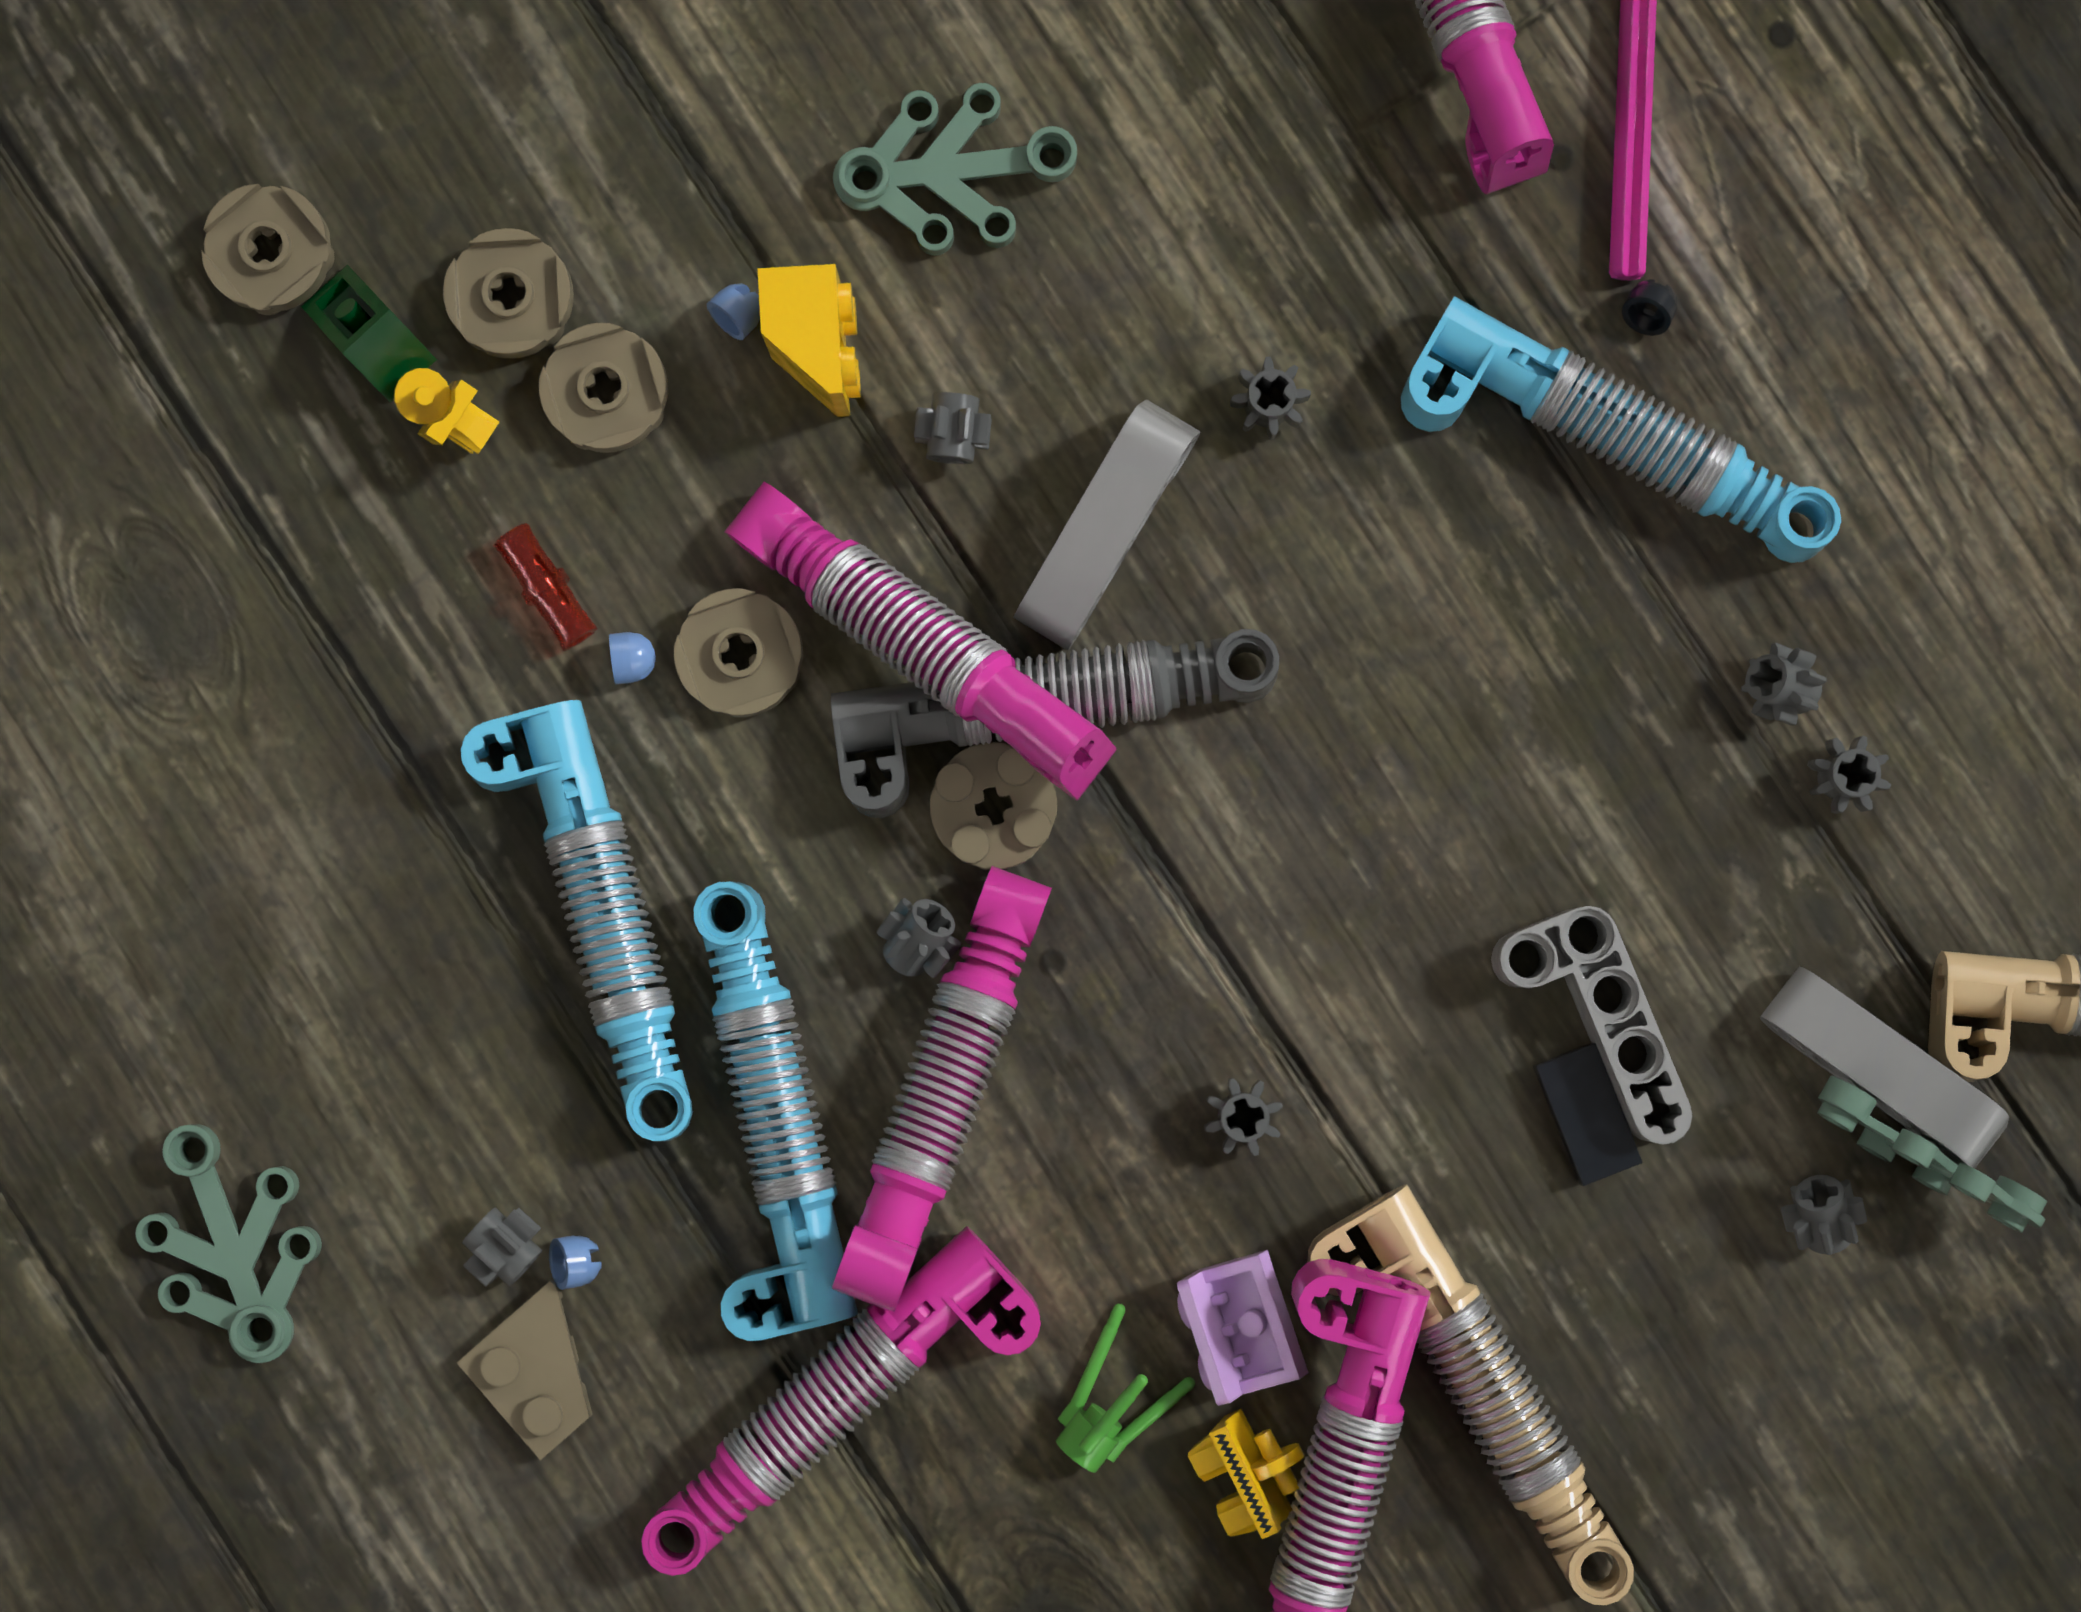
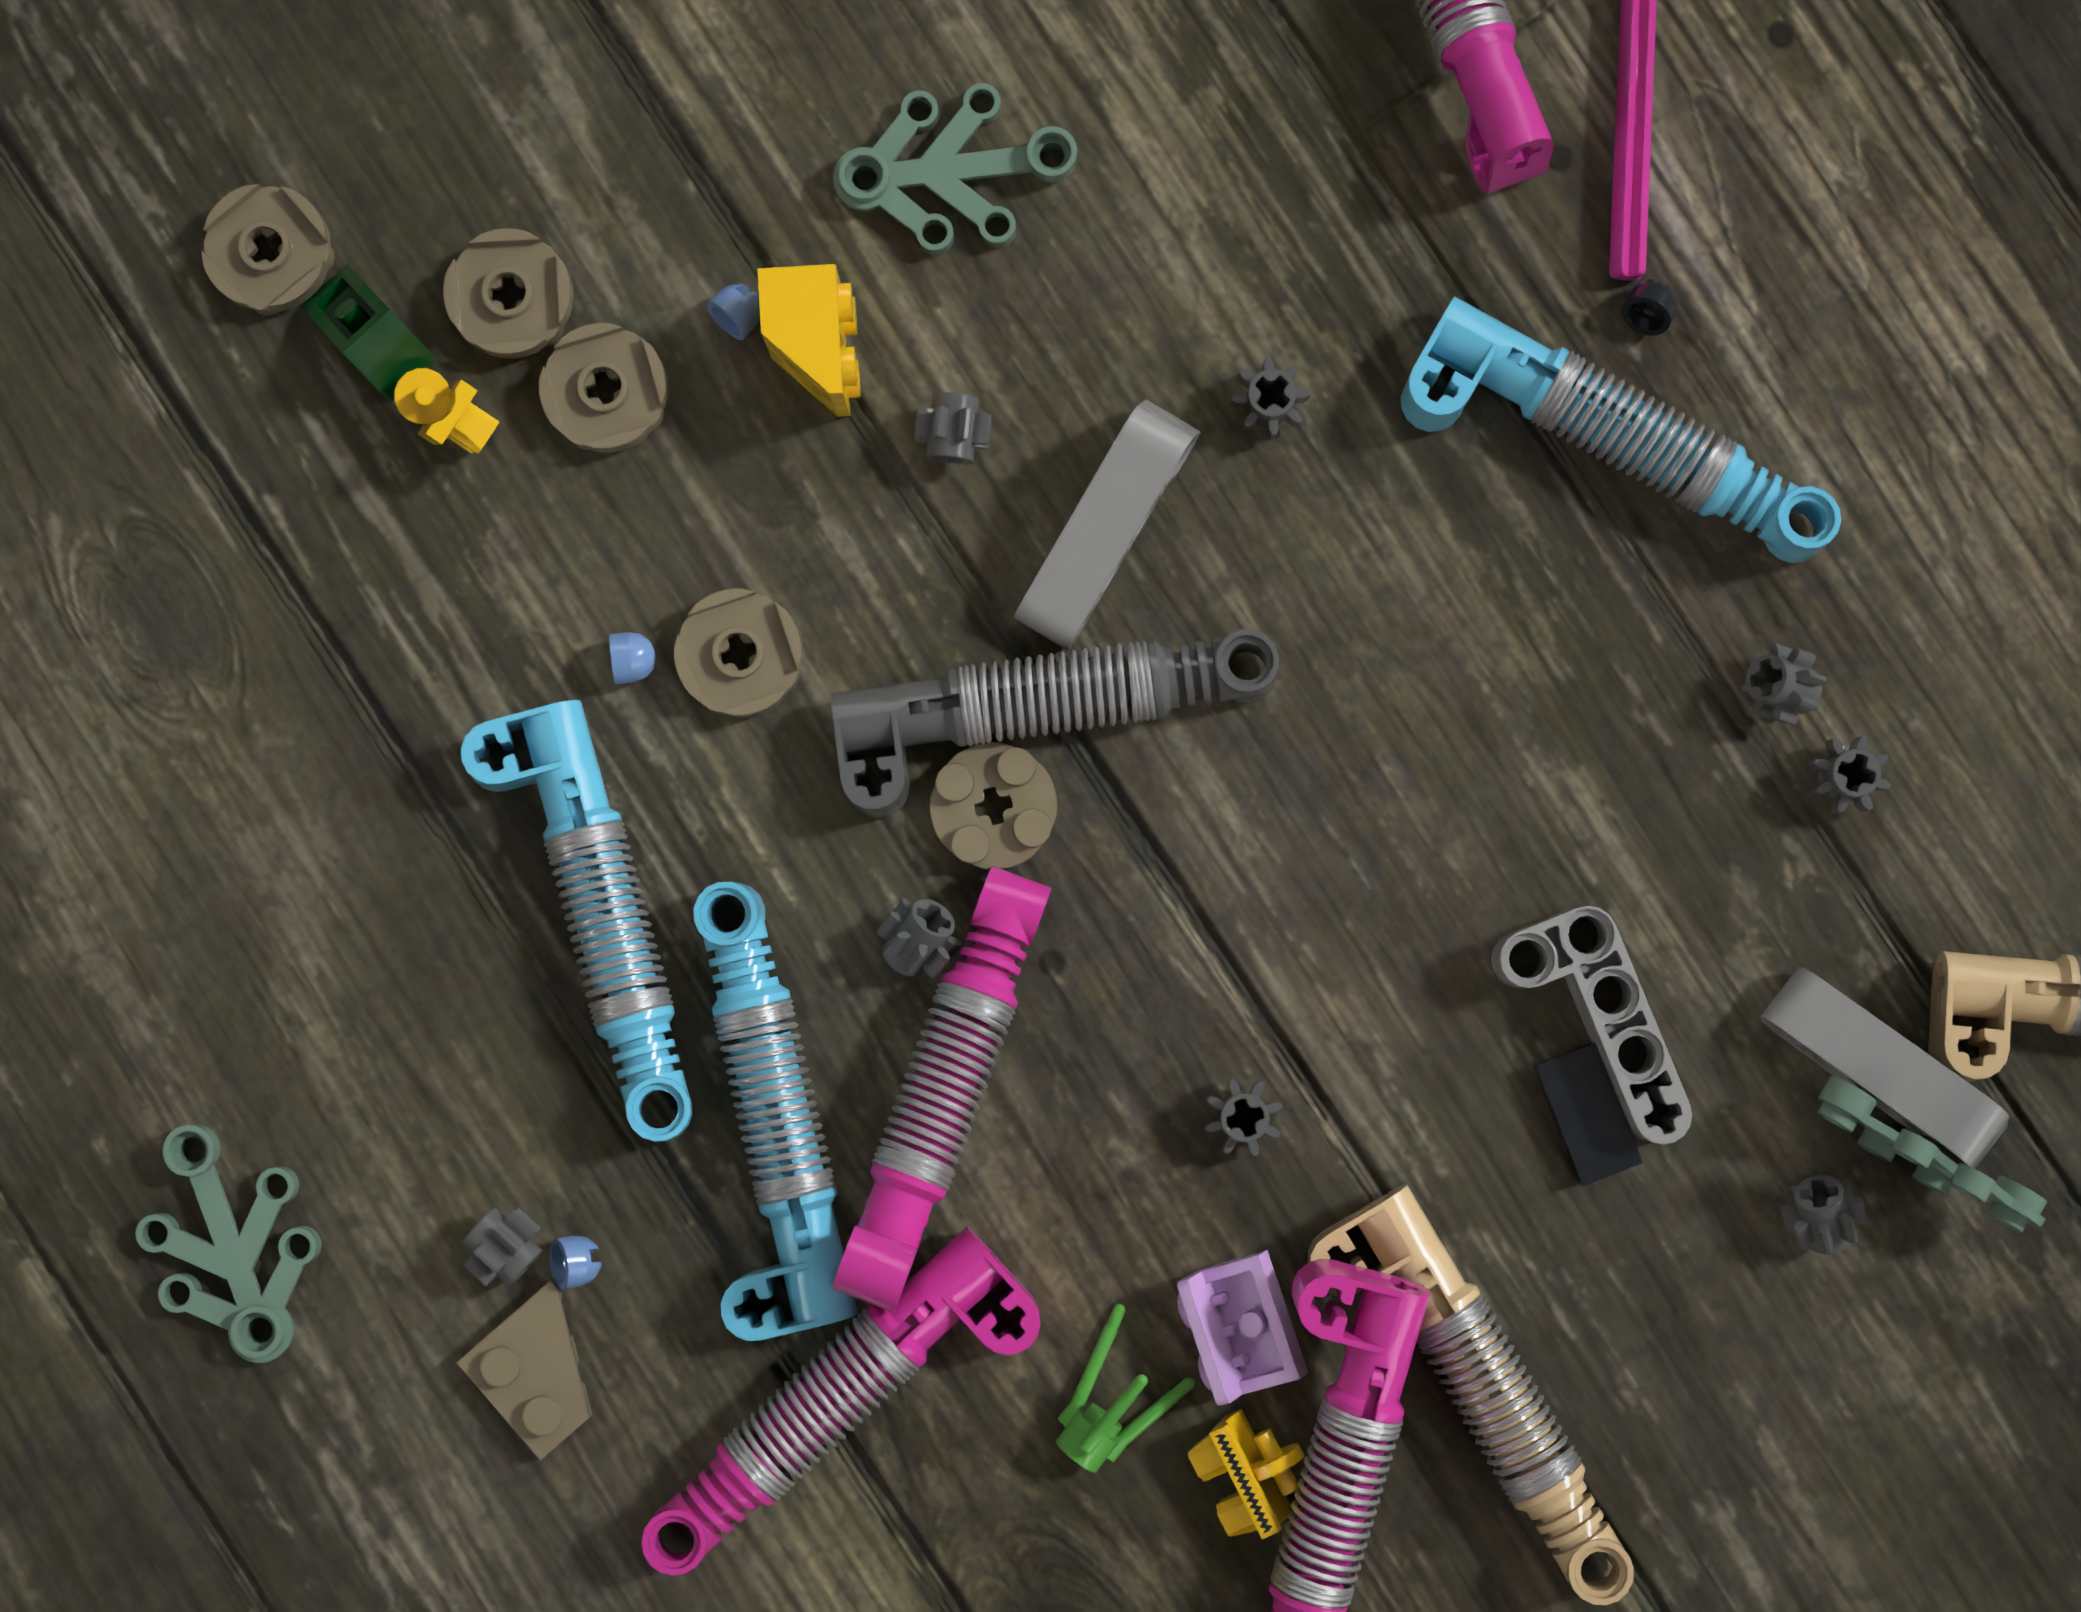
clear red pin [493,523,598,651] -> none
dark pink piece [724,482,1117,801] -> none

